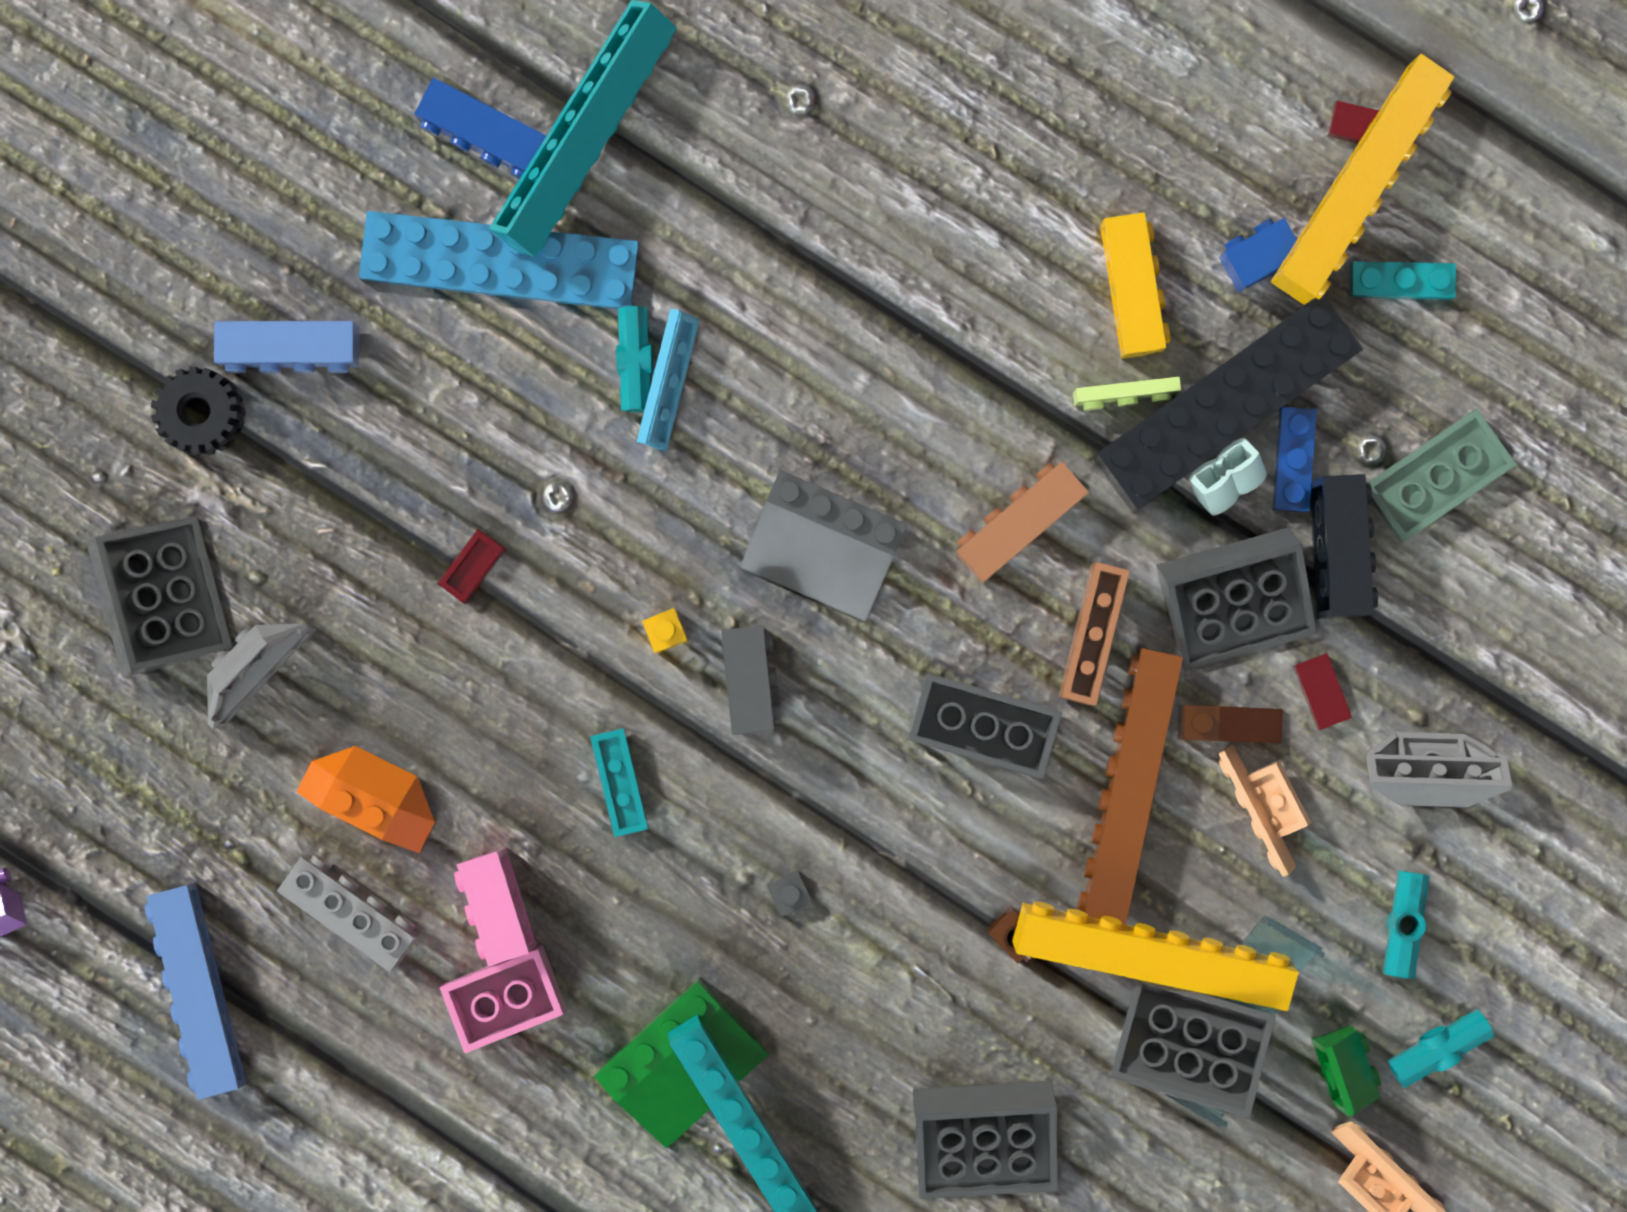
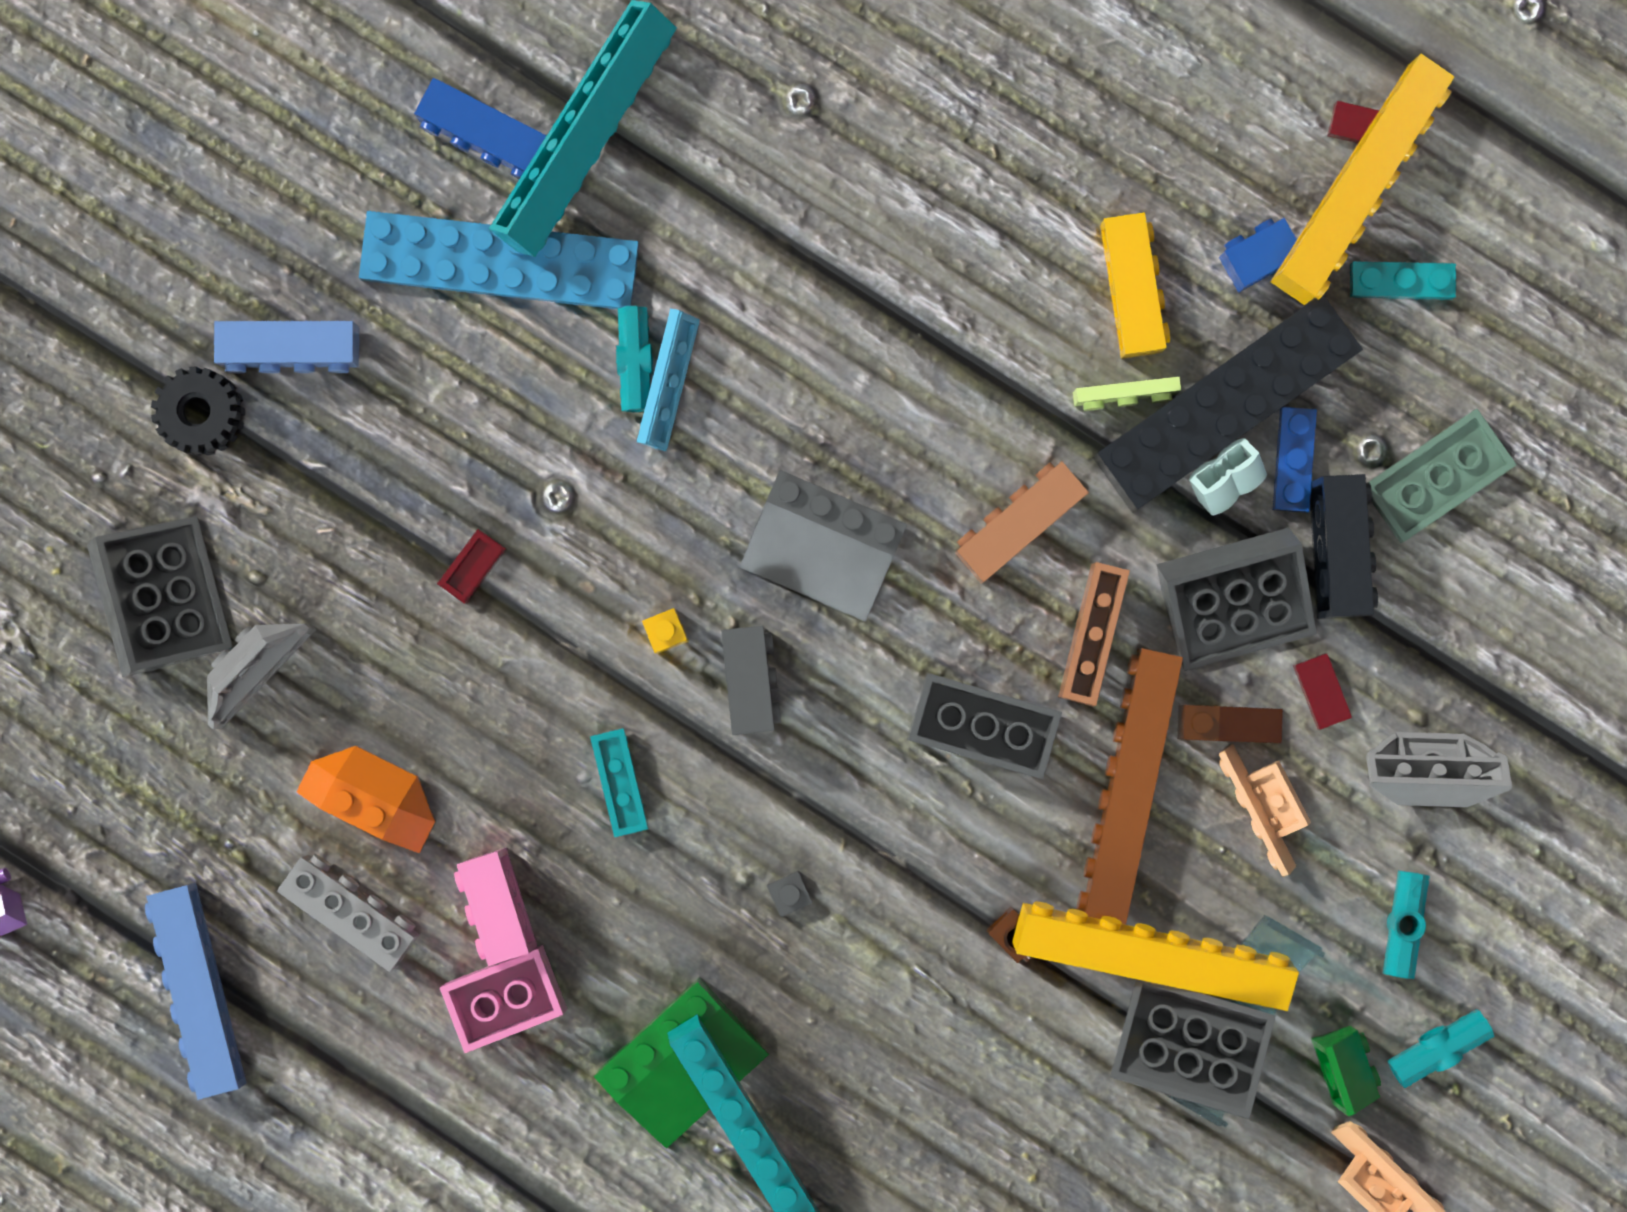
dark grey slope [913,1081,1058,1199] -> none

